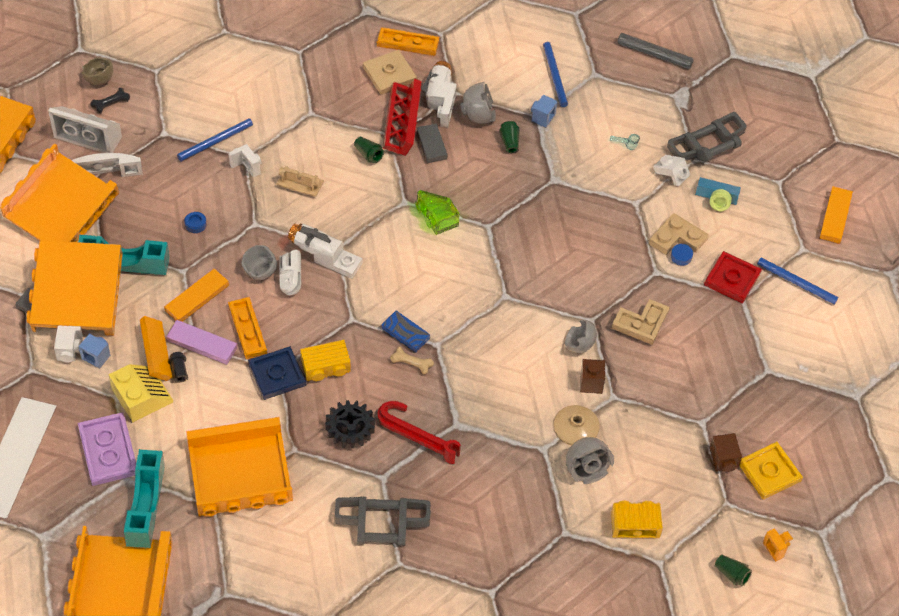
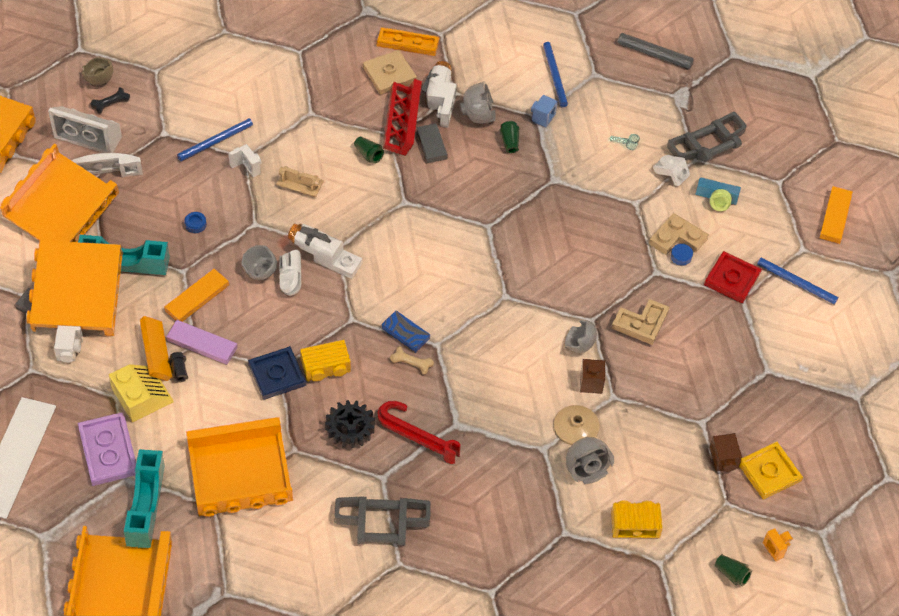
medium blue plate [78,333,111,369] -> none
light orange tile [228,297,267,360] -> none
clear neon green slope [415,190,460,235] -> none

